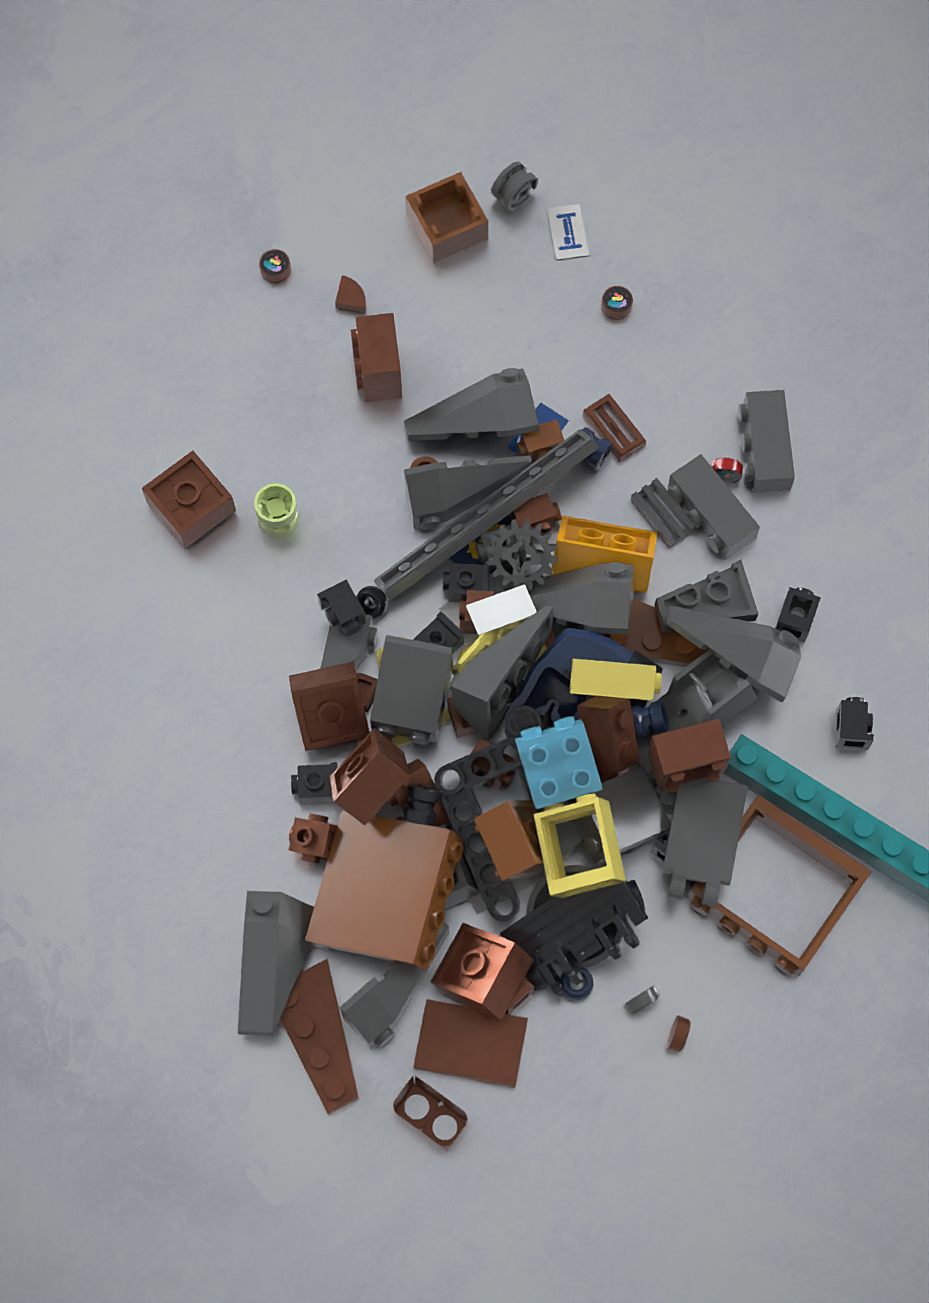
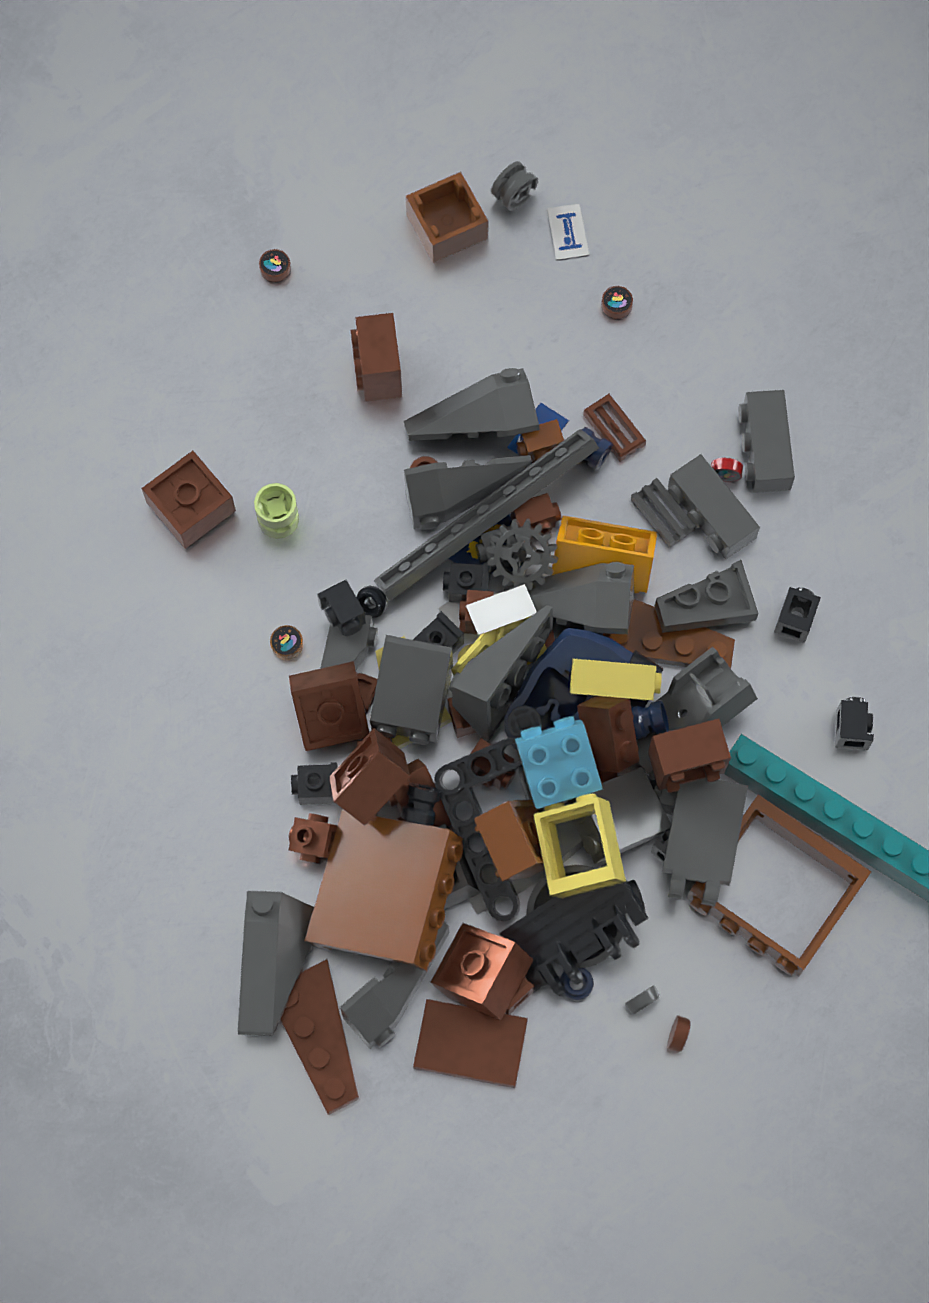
copper tile [335,275,366,313] -> none
copper piece [393,1075,468,1151] -> none
dark grey wedge [666,605,802,702] -> none
none -> tile [270,625,303,660]

